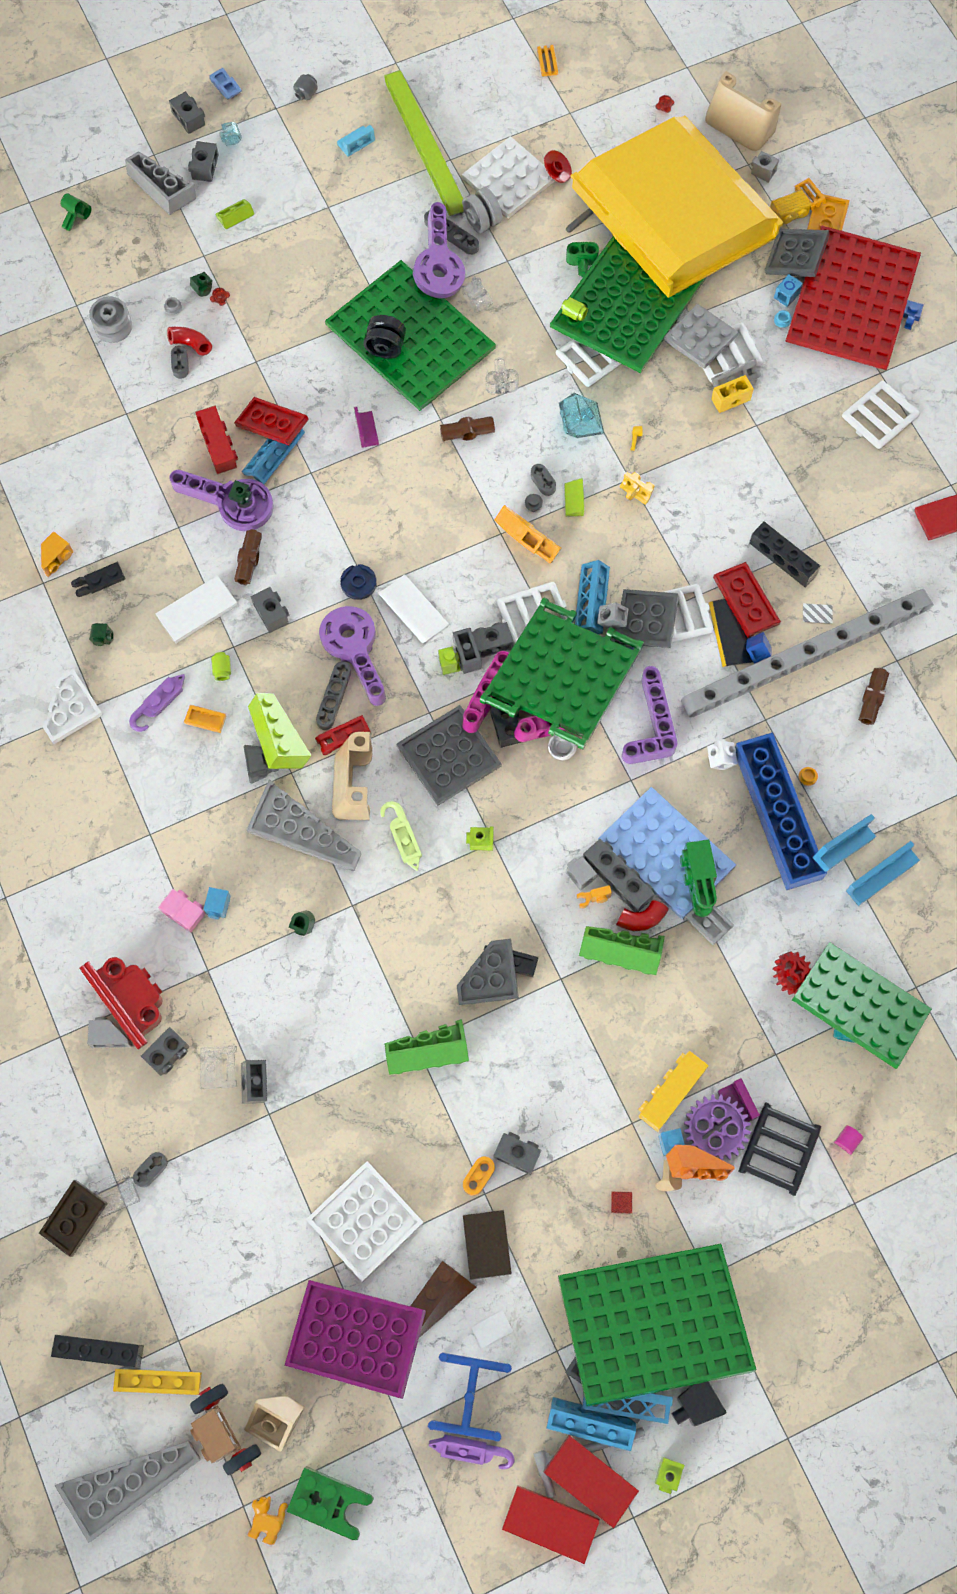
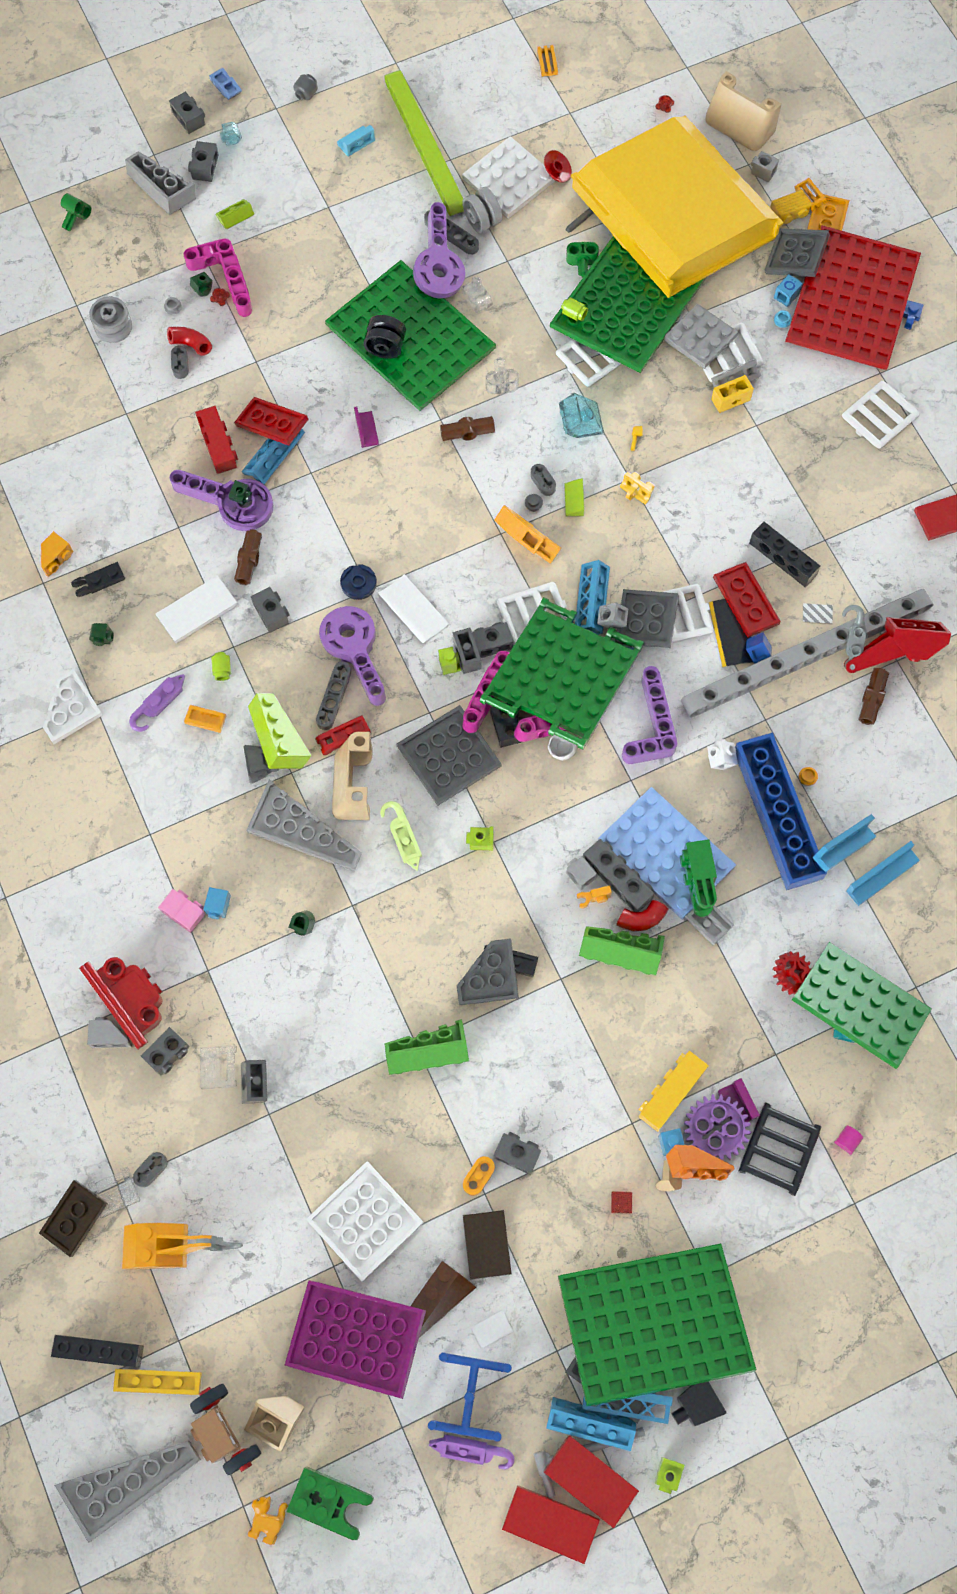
none -> light orange slope [122,1223,243,1270]
none -> dark pink beam [183,238,252,317]
none -> red slope [842,605,951,673]

